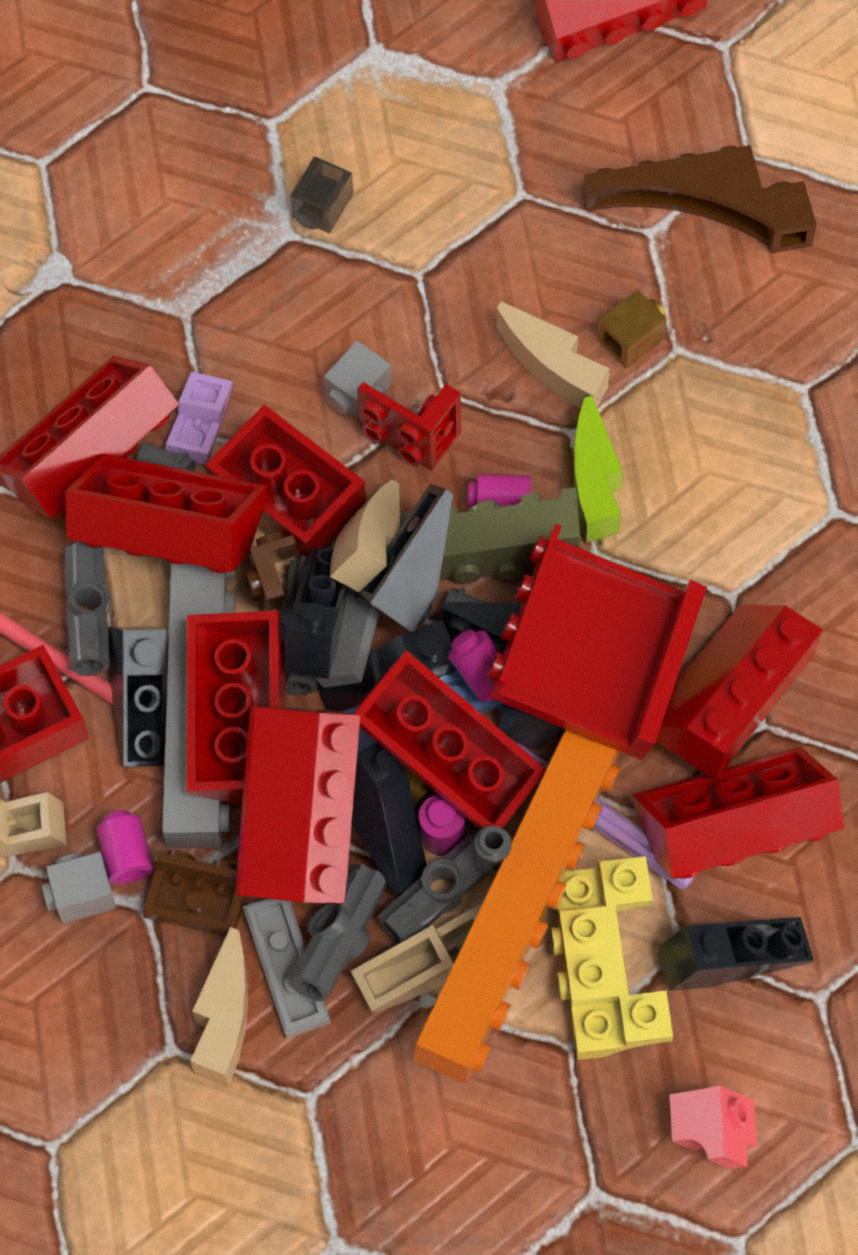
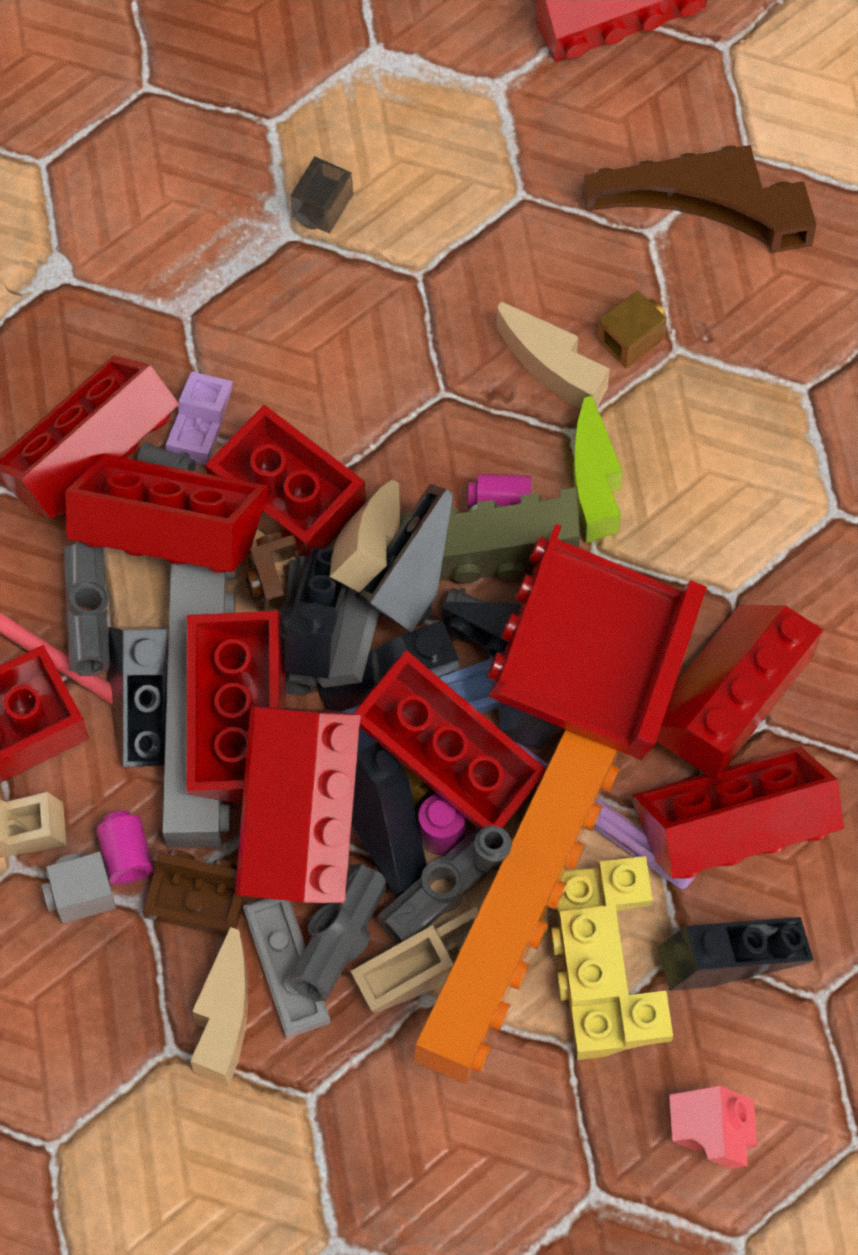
light grey brick [324,341,392,420] -> none
red bracket [357,382,462,471] -> none
dark pink brick [448,630,502,702] -> none

